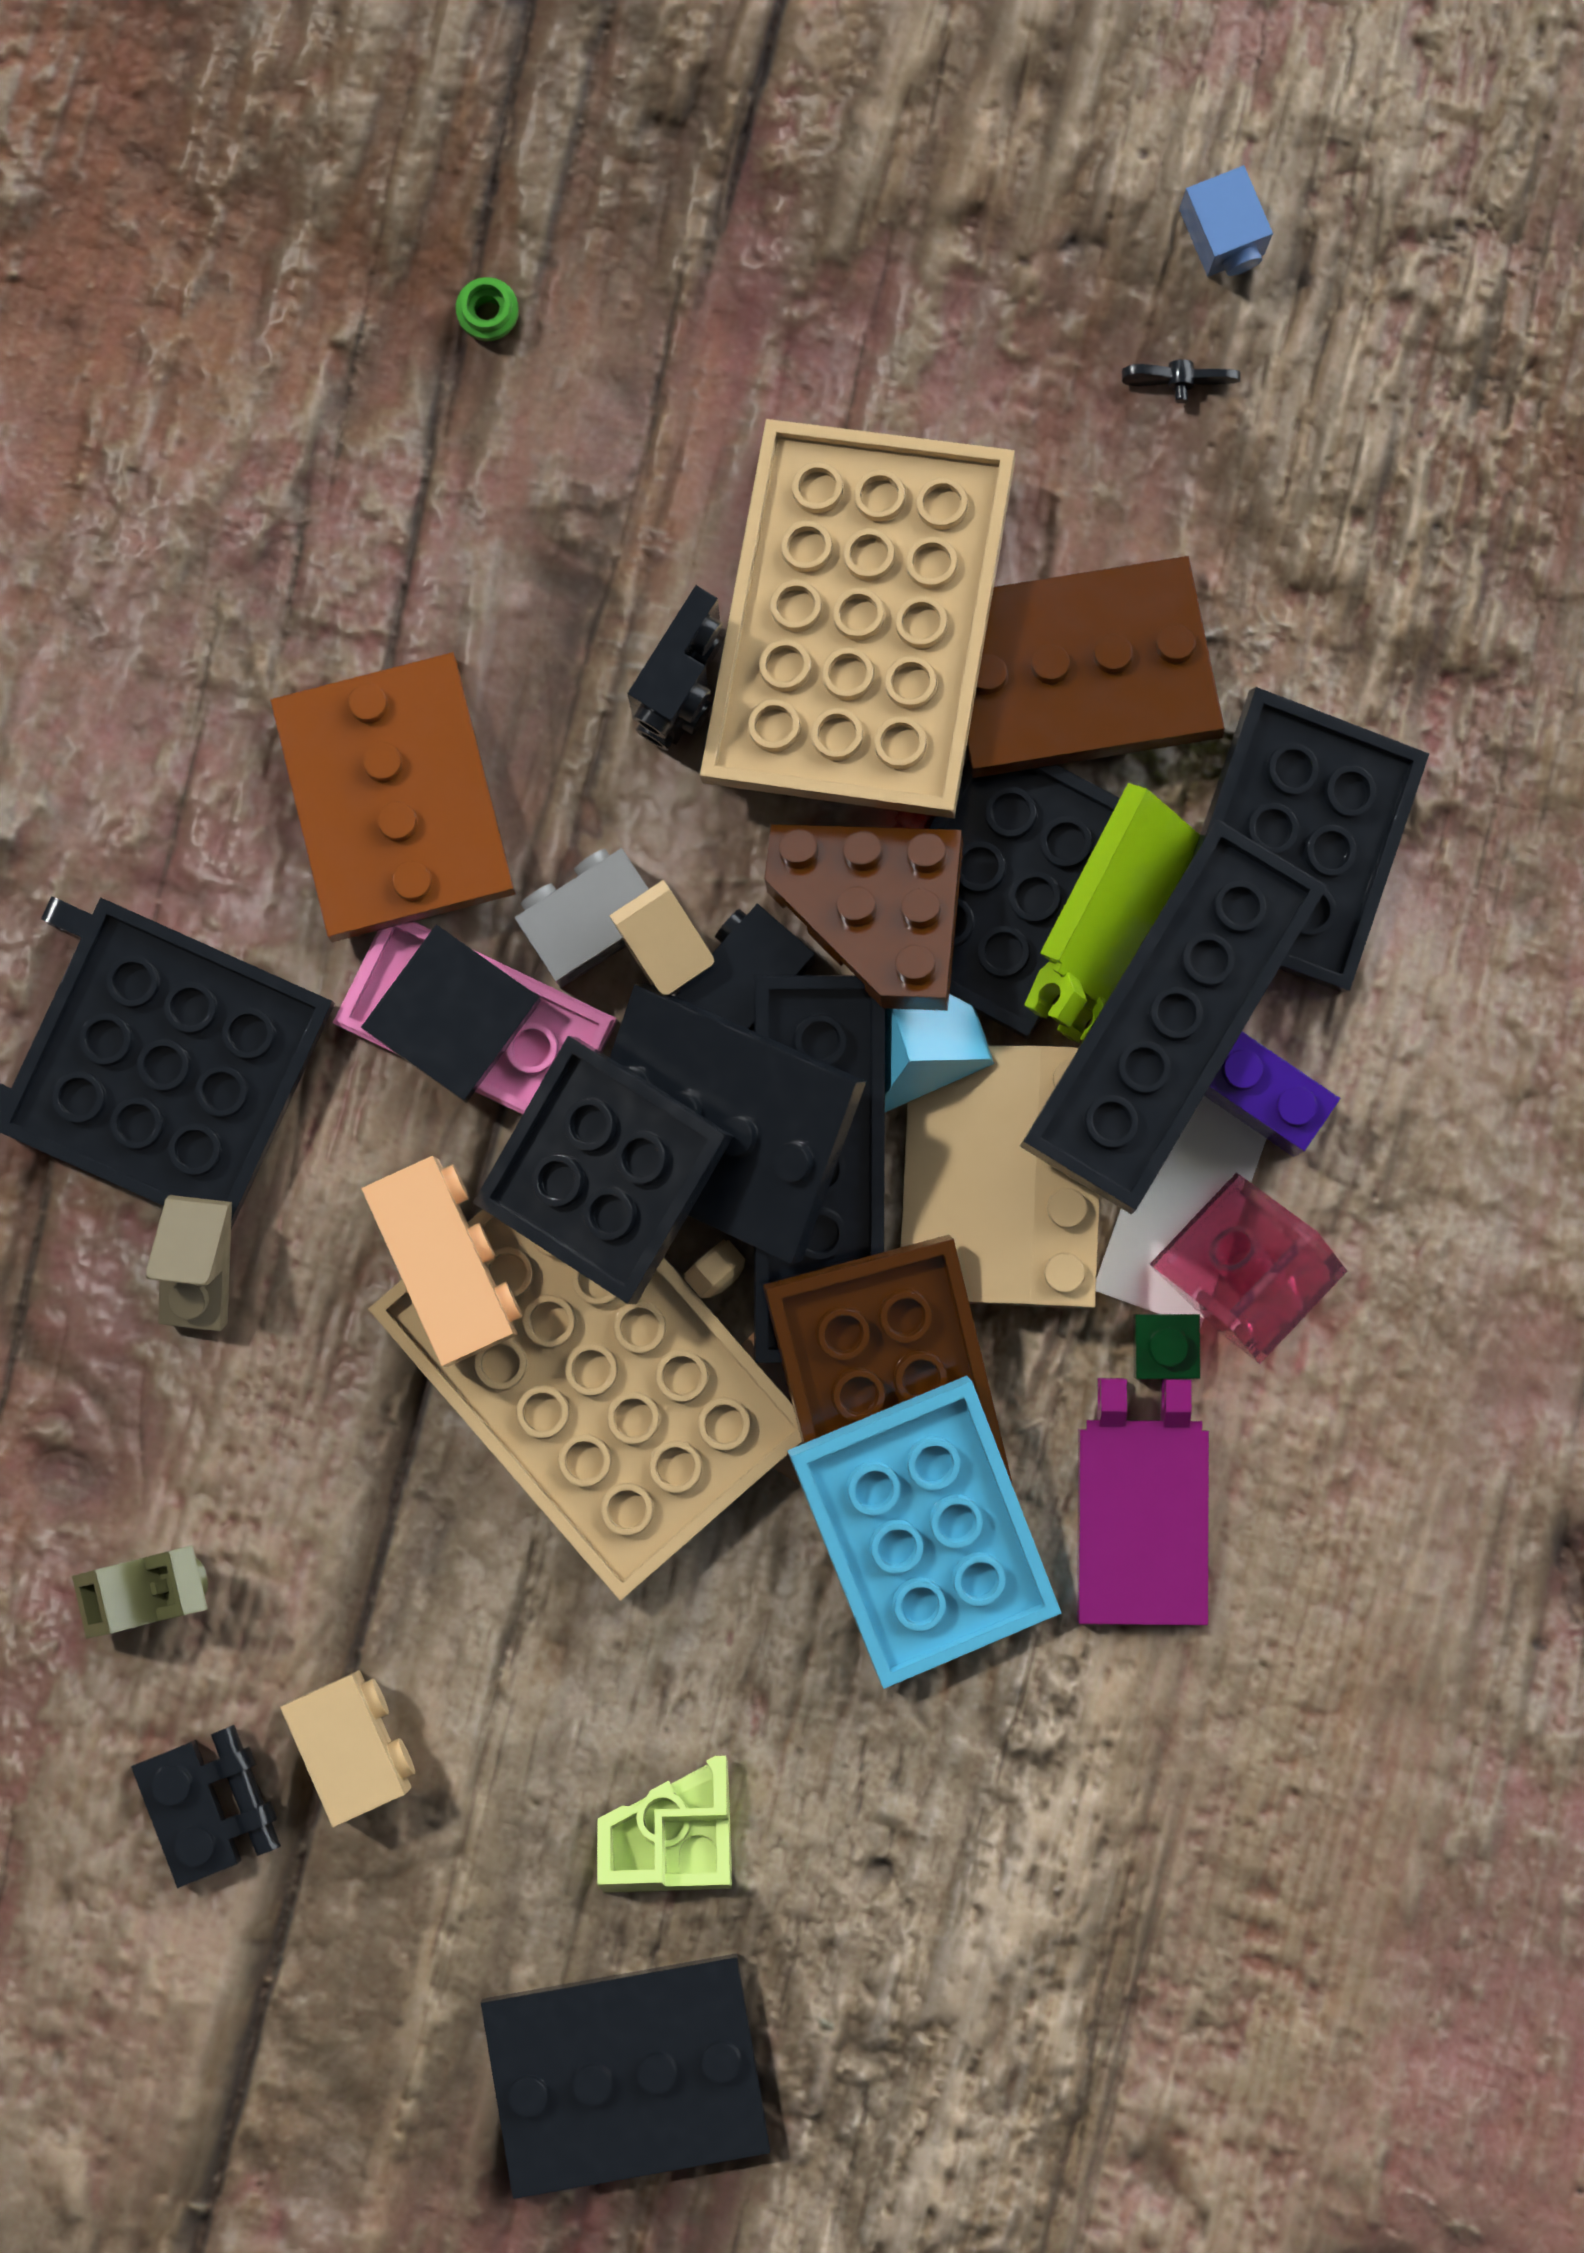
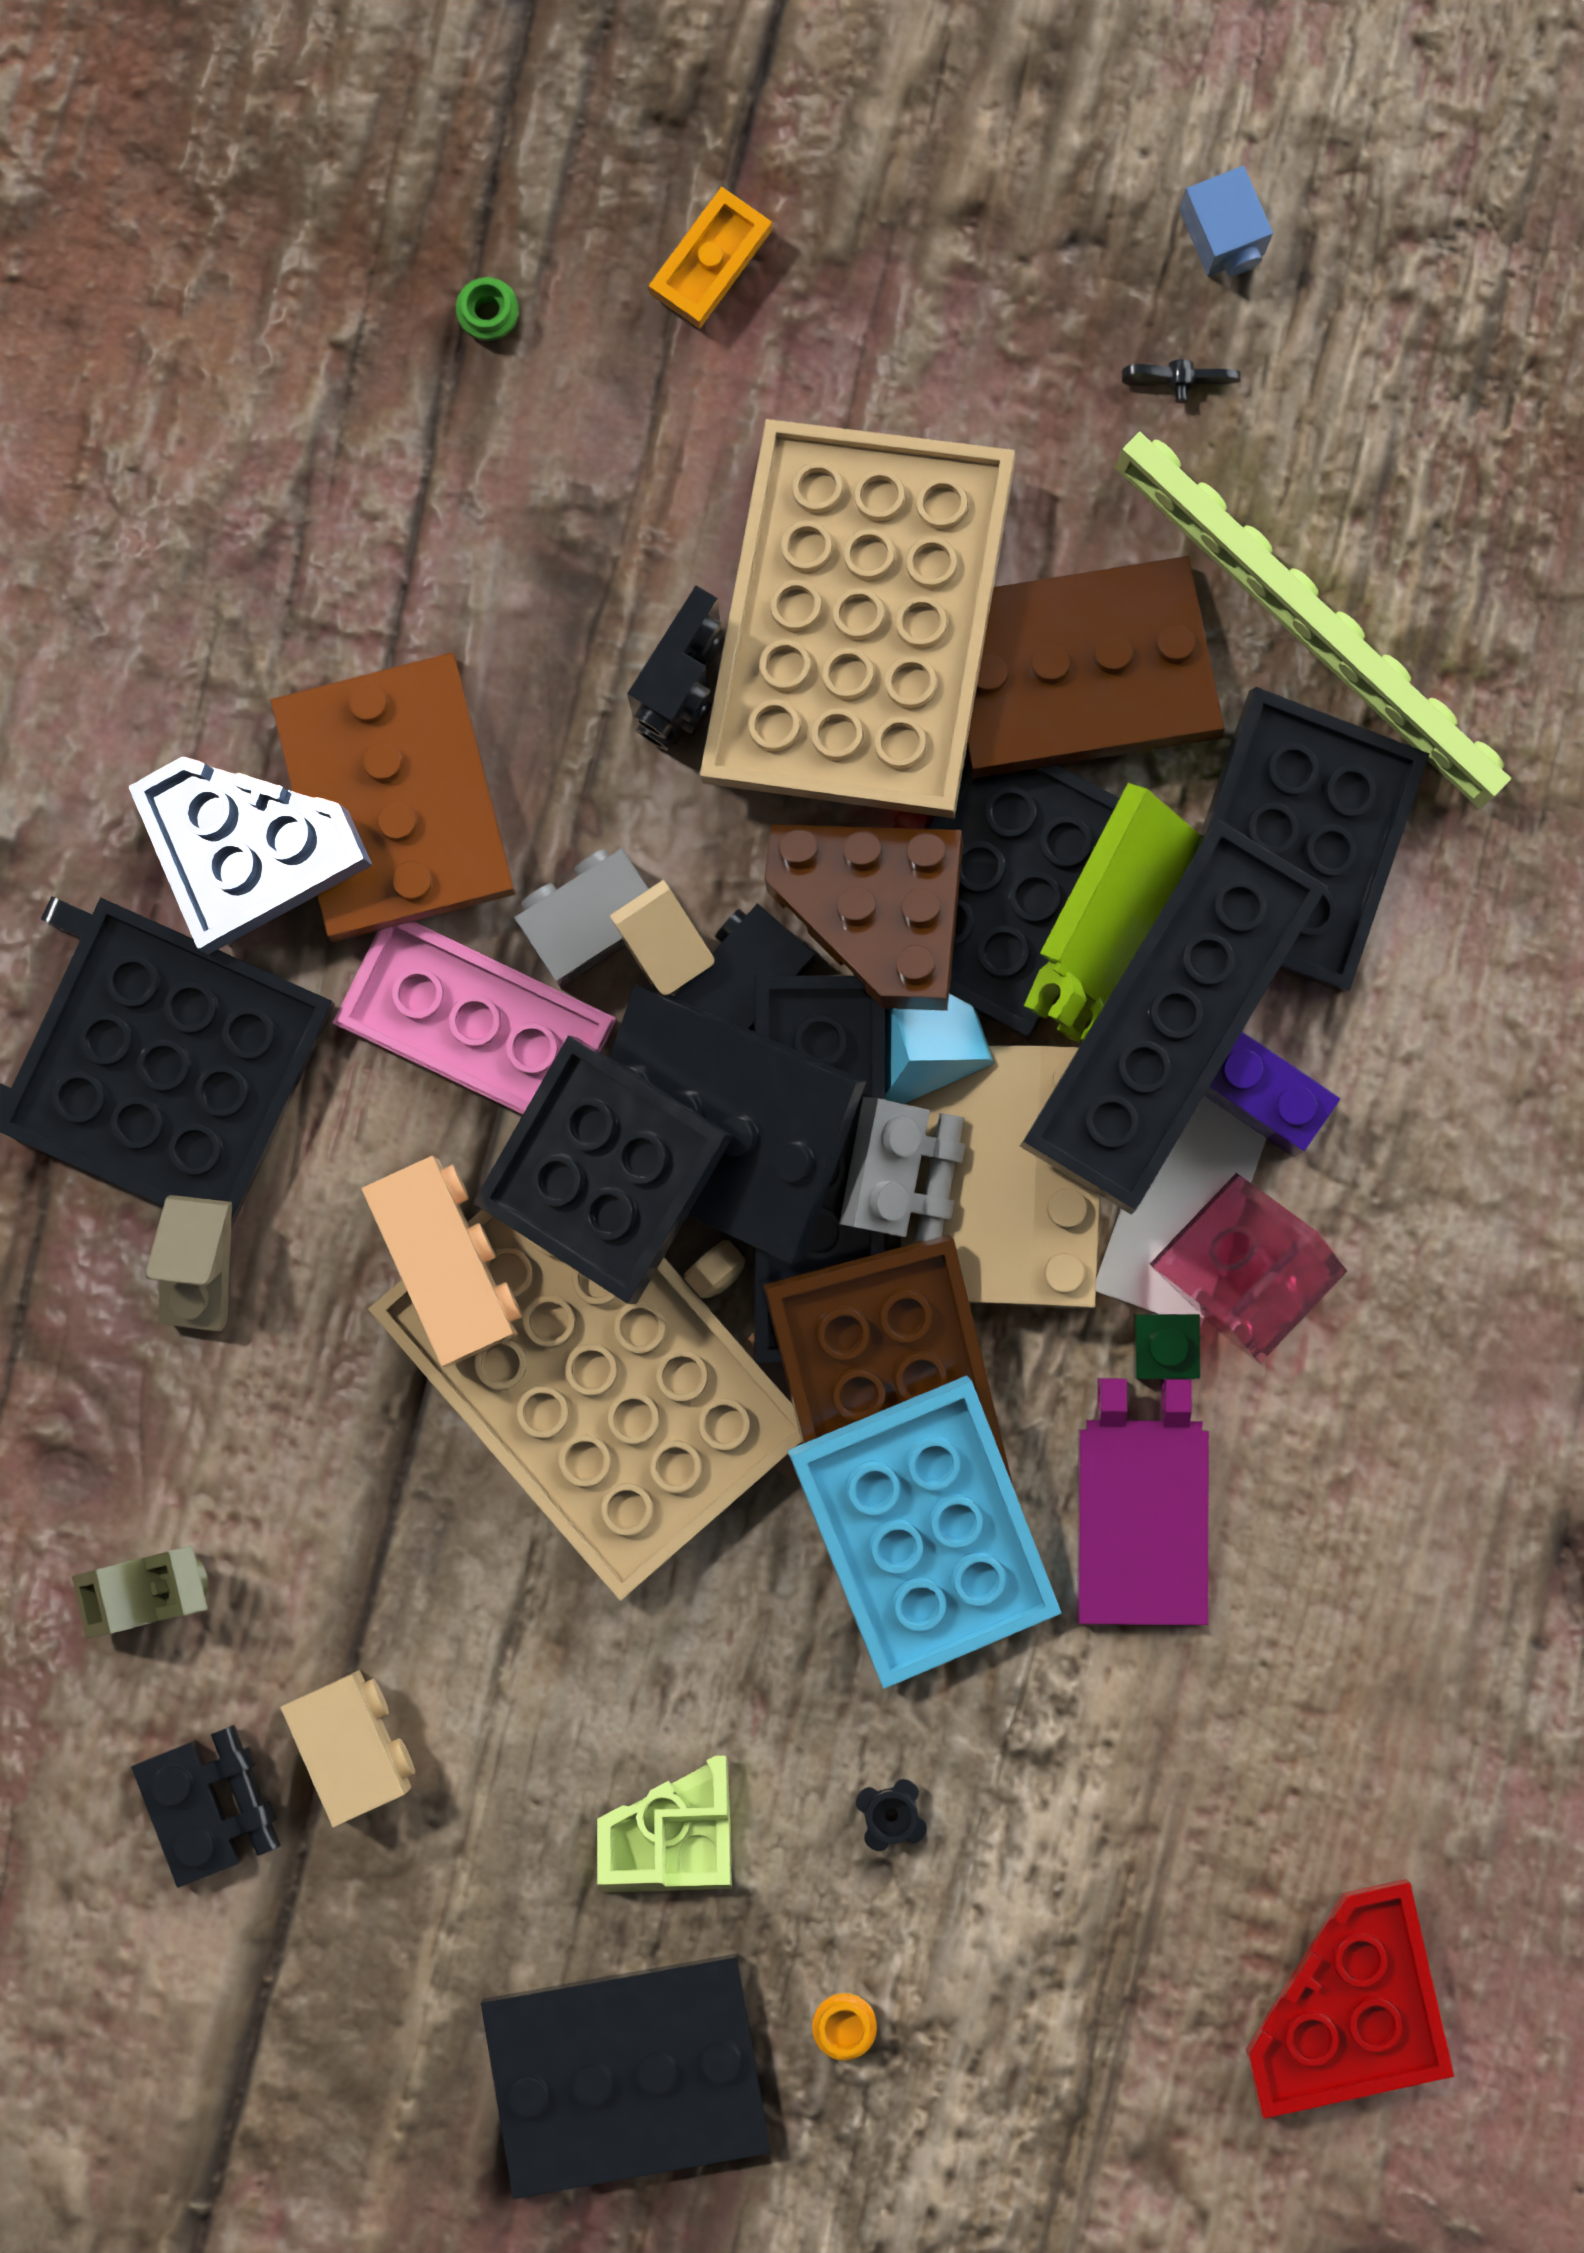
black tile [361,924,541,1103] -> none
none -> plate [129,757,372,955]
none -> light orange plate [648,186,772,329]
none -> light orange plate [812,1993,877,2060]
none -> light grey plate [839,1097,966,1241]
none -> black plate [856,1779,927,1851]
none -> yellowish green plate [1114,431,1512,810]
none -> red plate [1246,1879,1455,2119]

